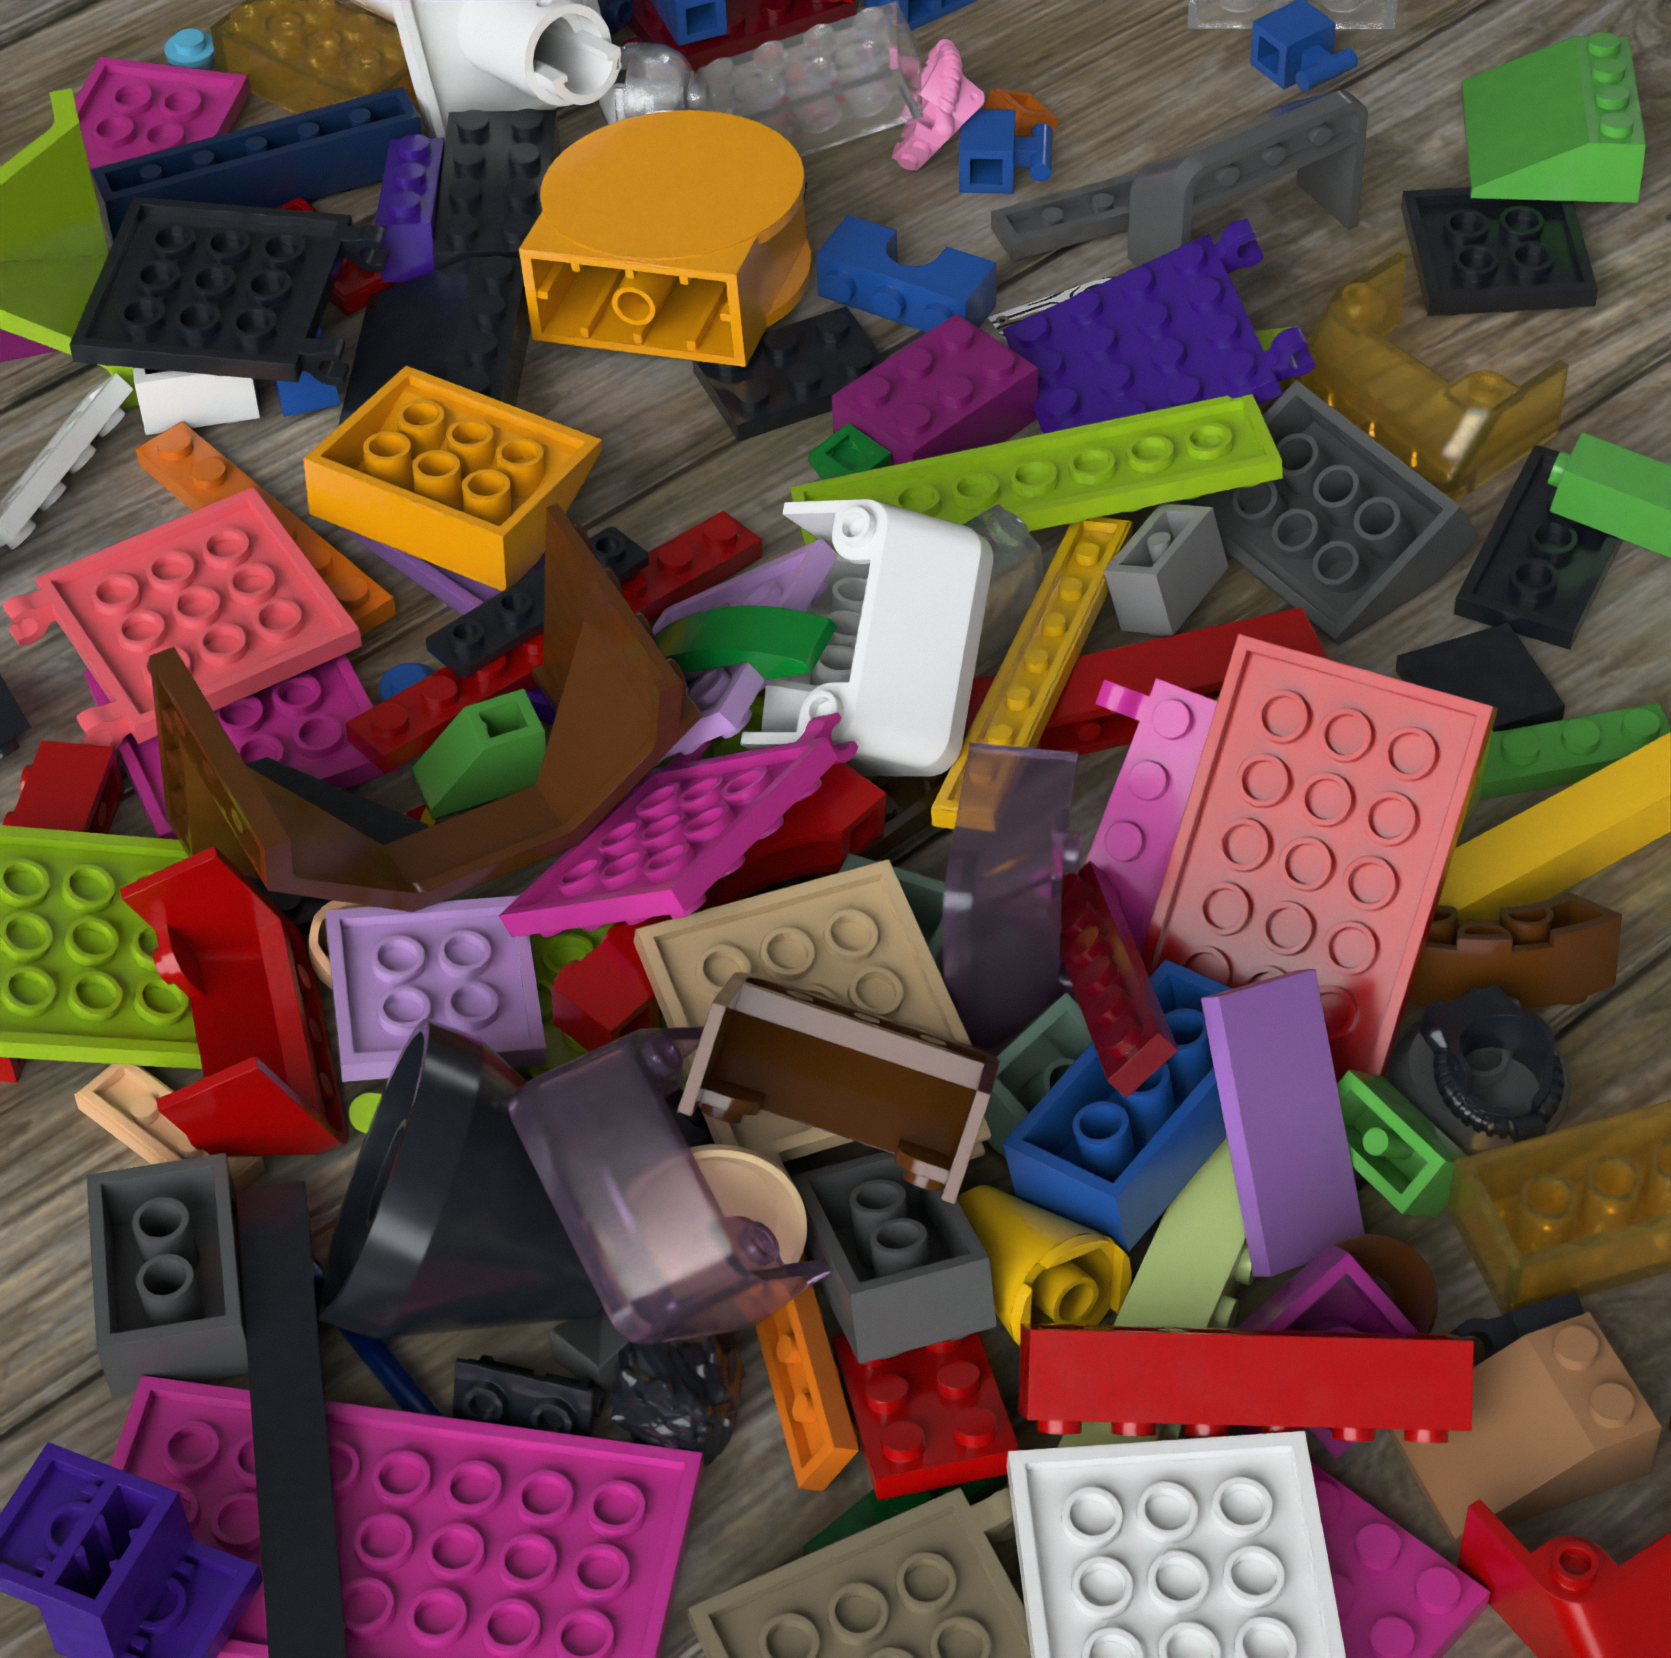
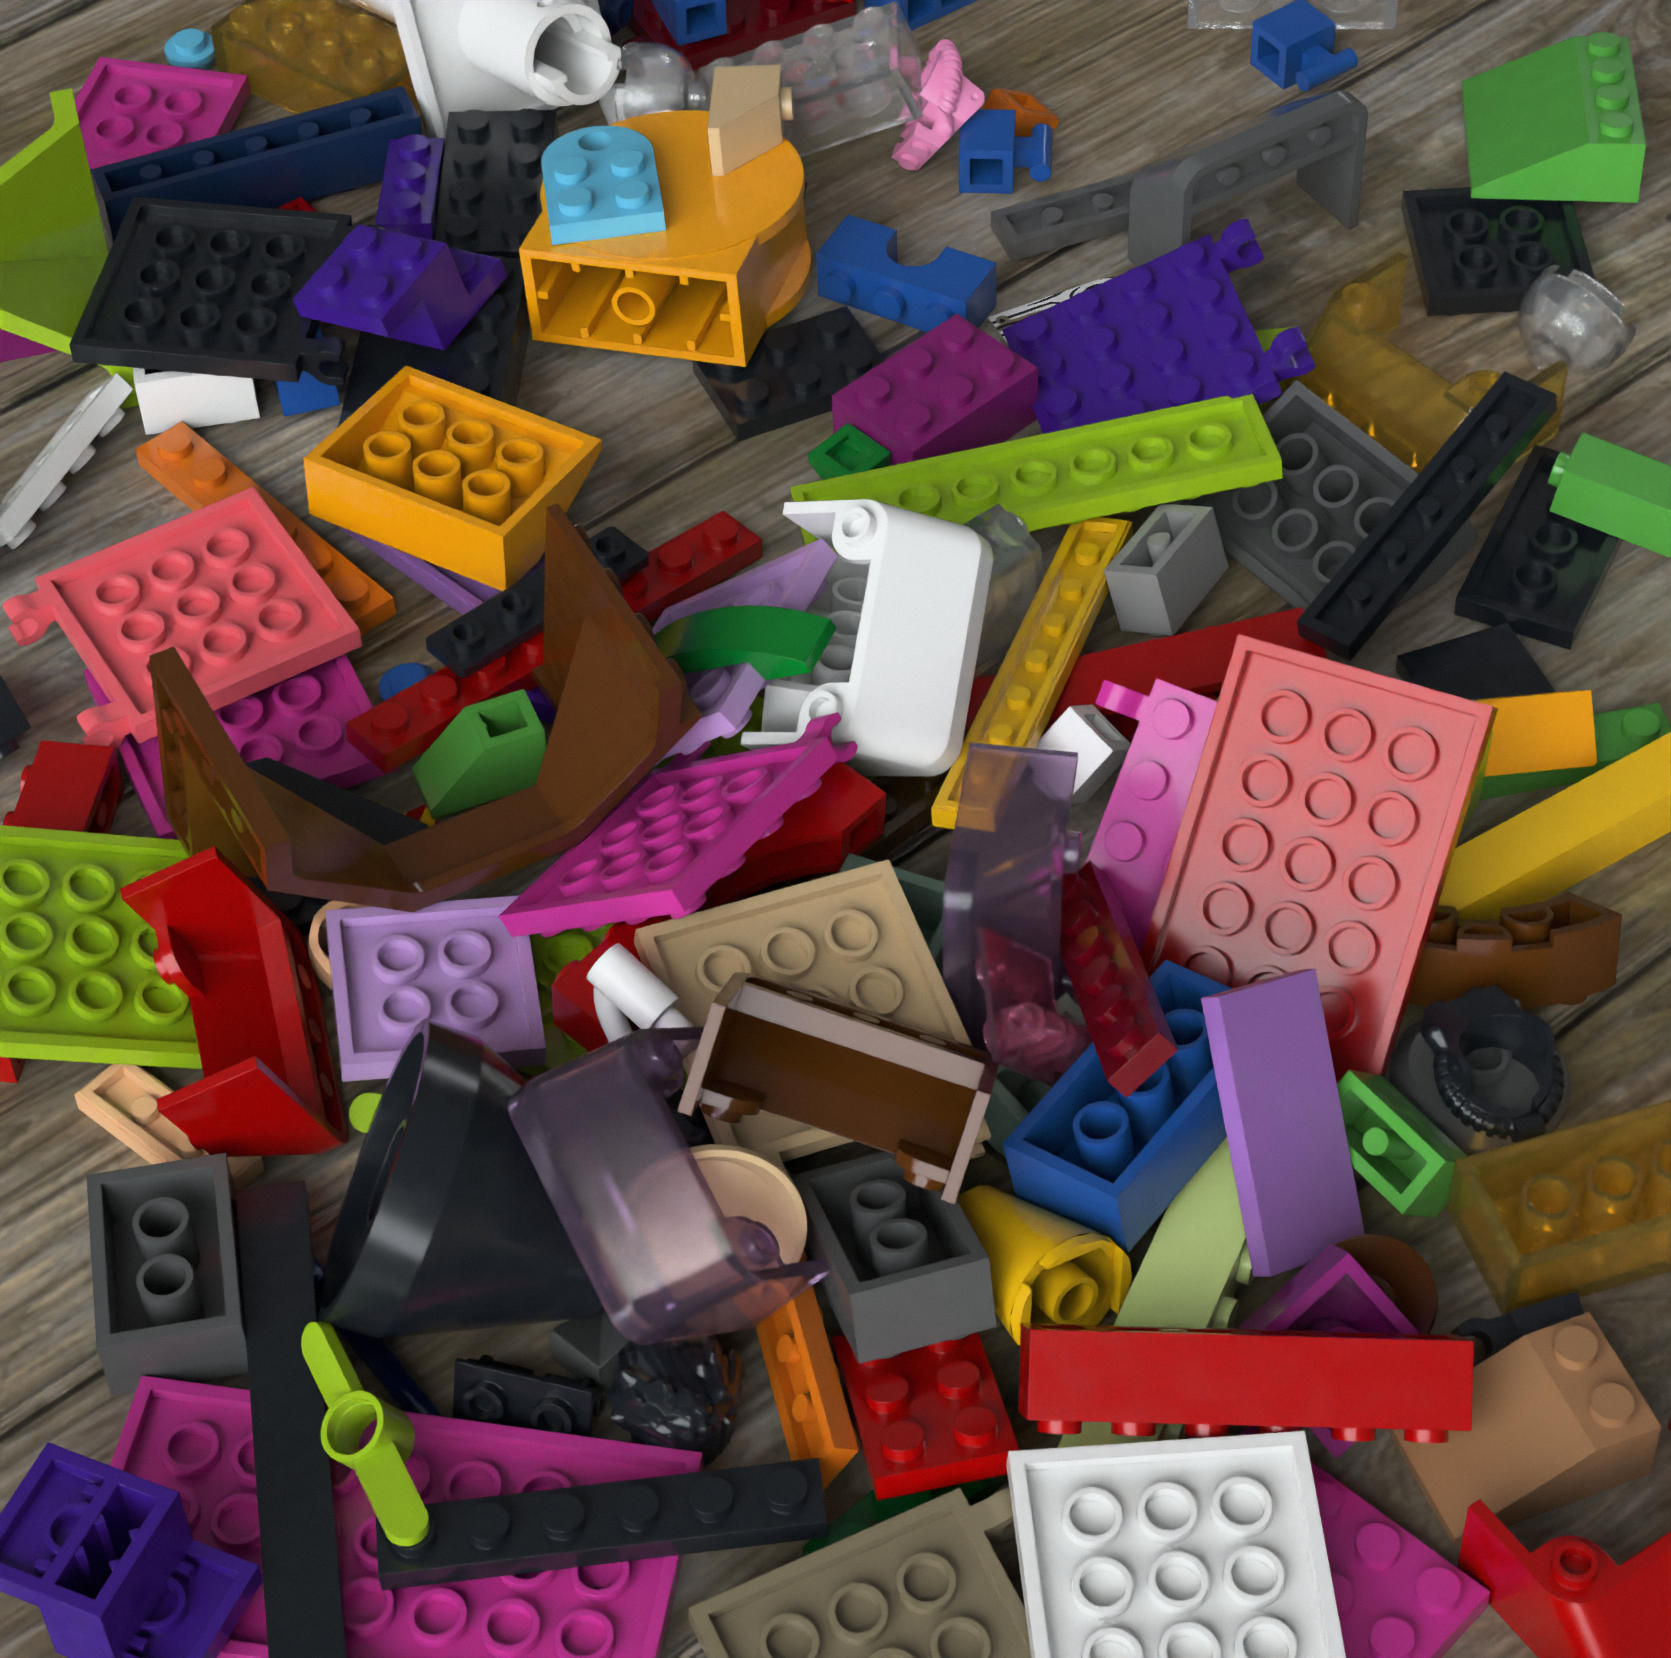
none -> dark purple bracket [293,224,508,351]
none -> lime piece [301,1321,430,1546]
none -> black plate [375,1458,828,1590]
none -> medium azure plate [541,126,666,245]
none -> white plant [586,943,694,1085]
none -> tan slope [707,64,794,176]
none -> clear pink hinge [976,927,1093,1087]
none -> white brick [1027,704,1131,806]
none -> black plate [1297,371,1557,661]
none -> light orange panel [1472,690,1597,777]
none -> clear cylinder [1518,265,1636,377]

